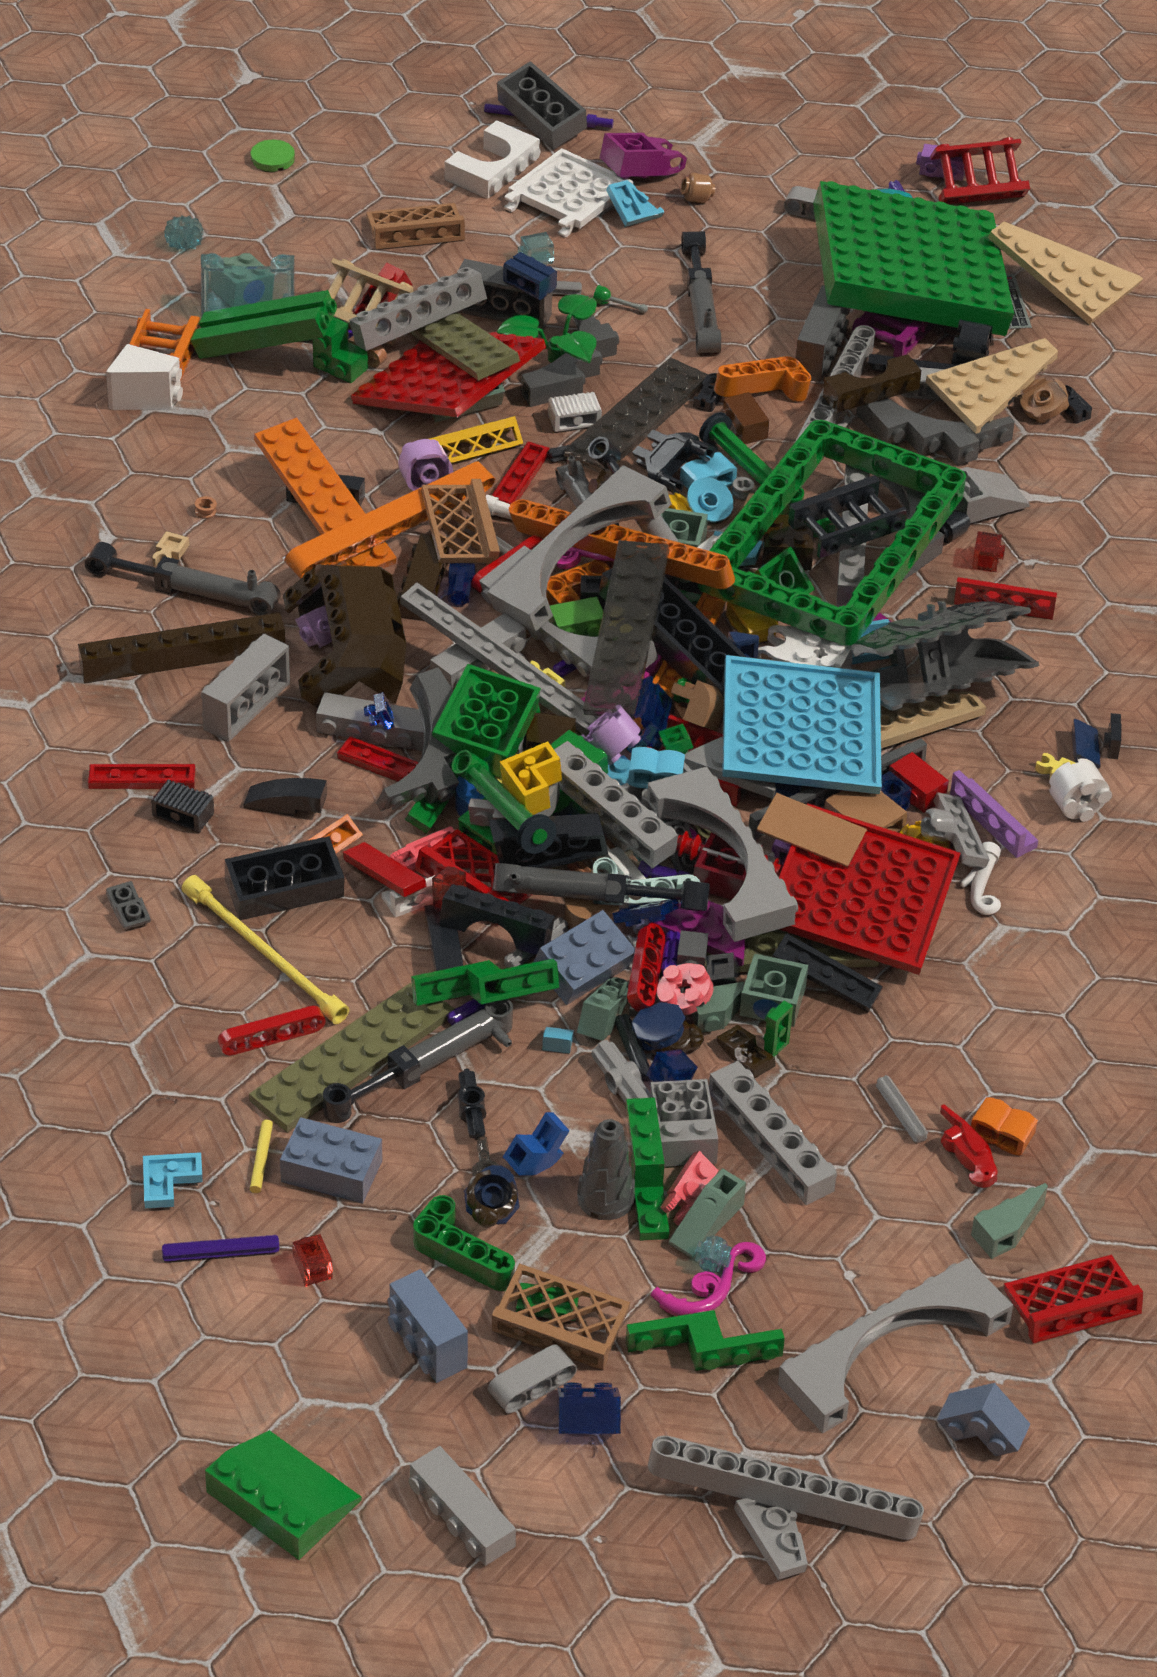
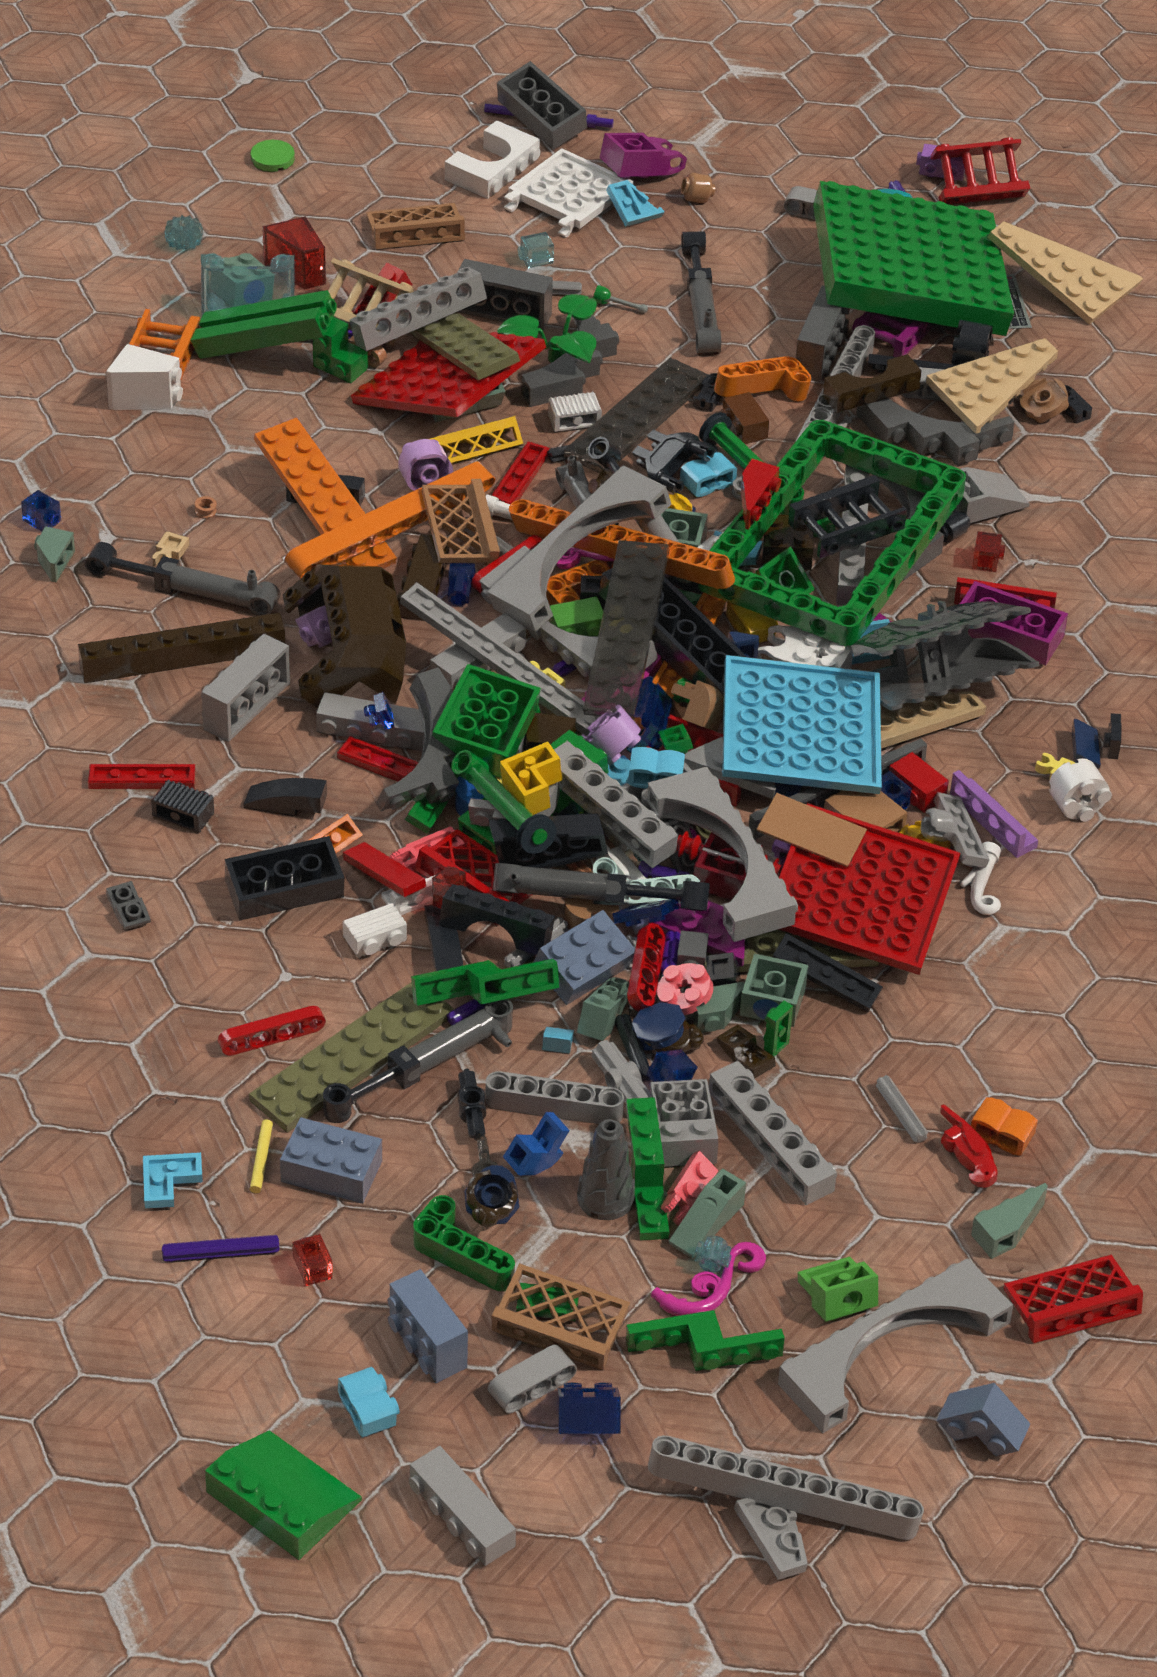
light yellow hose [182,875,349,1024] -> none
dark blue brick [503,252,557,300] -> none
medium azure dish [687,478,734,522] -> none
none -> clear blue brick [21,490,61,532]
none -> sand green slope [34,526,75,582]
none -> clear red slope [262,216,326,290]
none -> medium azure brick [338,1367,400,1438]
none -> white brick [343,903,407,958]
none -> light grey beam [485,1071,624,1124]
none -> red slope [741,459,781,530]
none -> bright green brick [798,1257,878,1322]
none -> magenta brick [960,581,1068,666]

